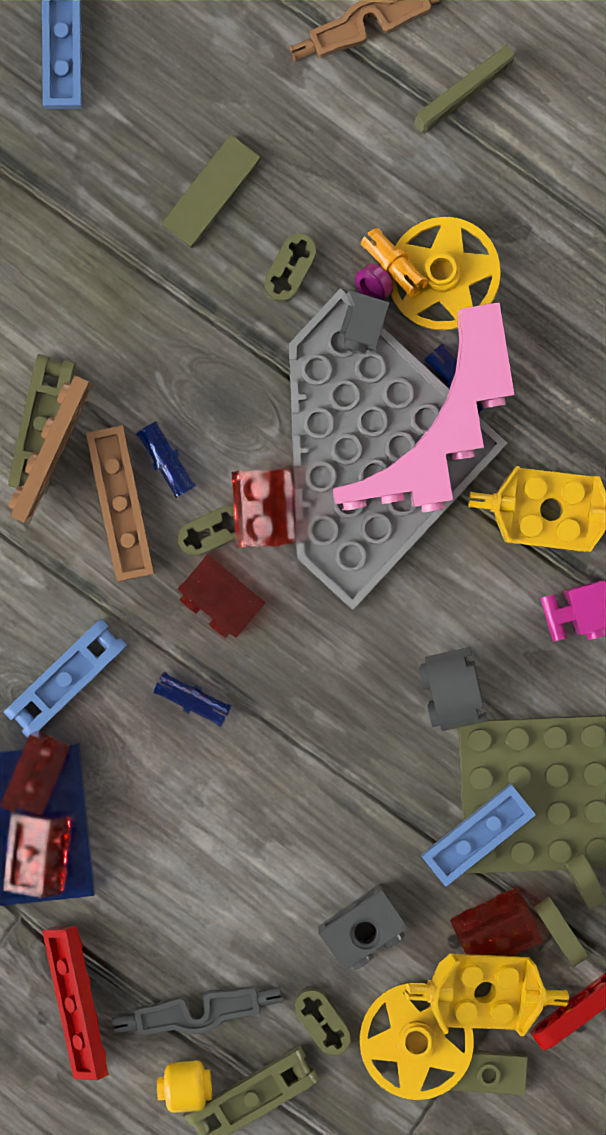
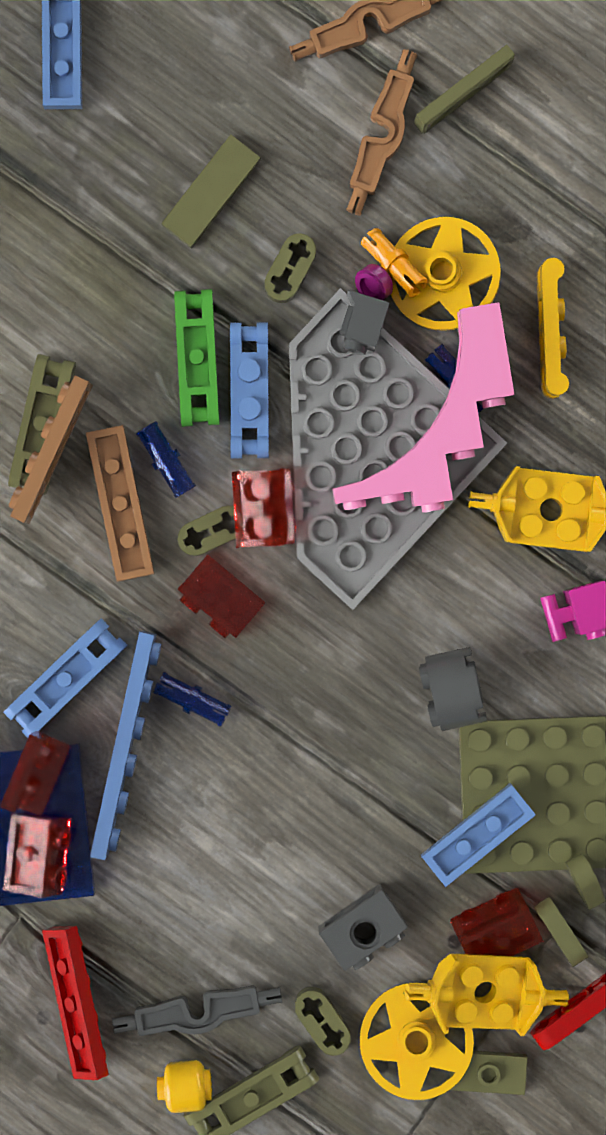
none -> medium blue plate [90,631,161,860]
none -> bright green plate [174,289,220,427]
none -> medium blue plate [230,322,269,459]
none -> medium nougat piece [346,49,418,216]
none -> yellow plate [537,258,569,399]

